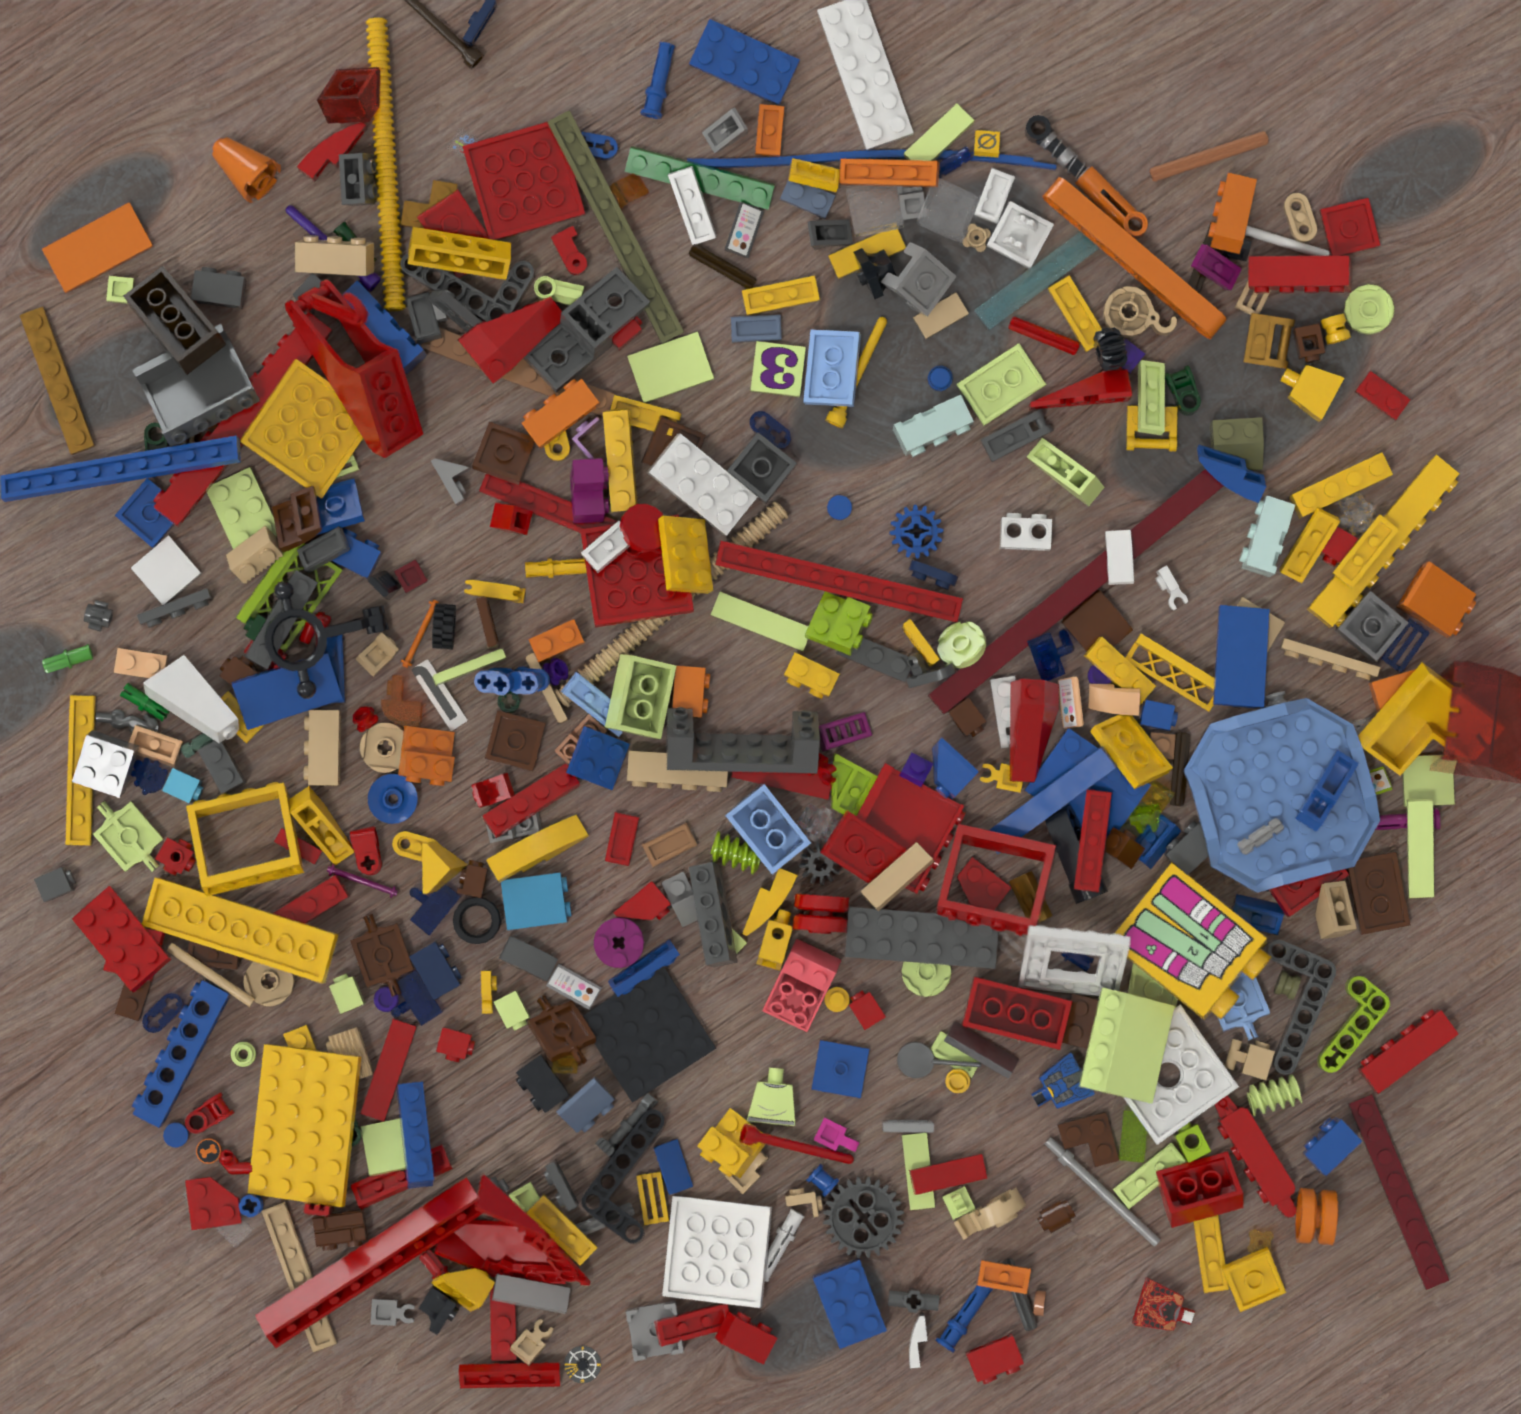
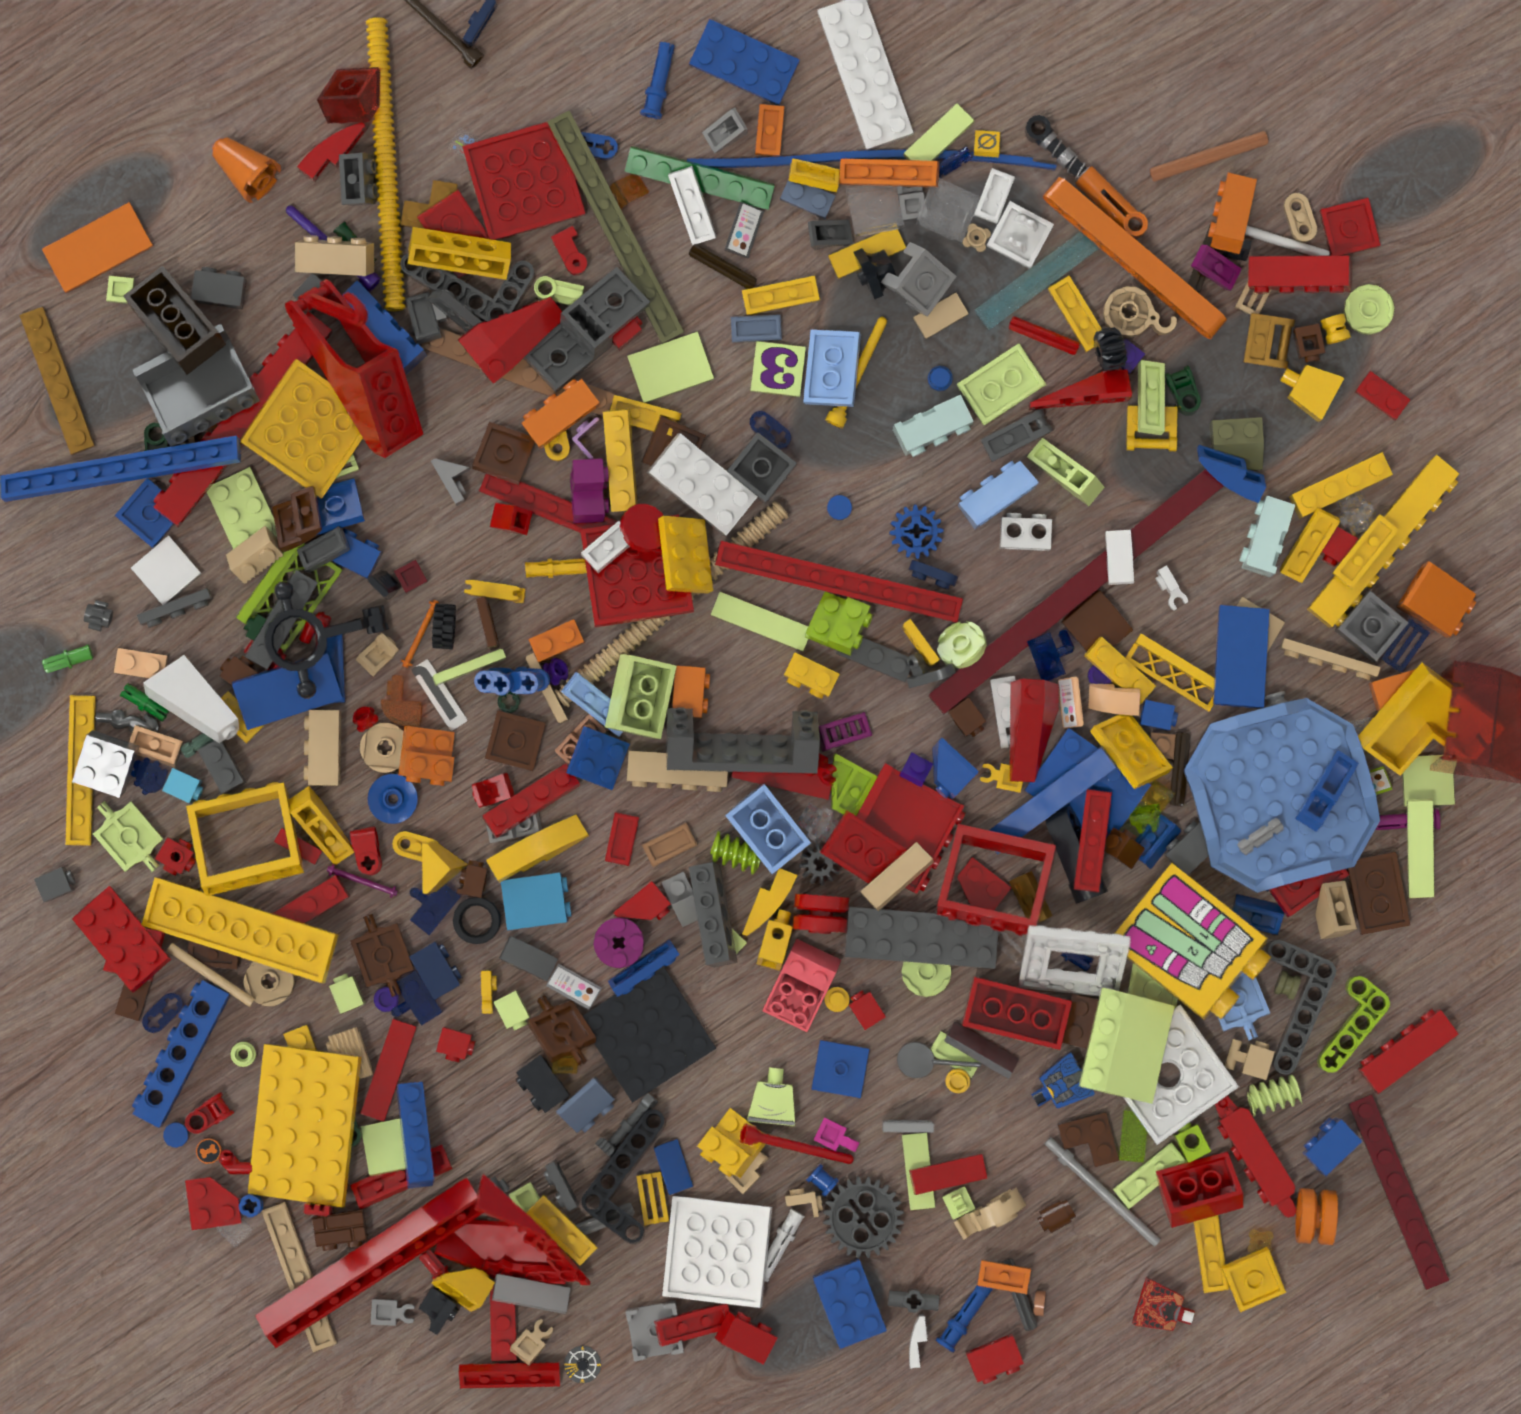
none -> light blue slope [958,461,1039,529]

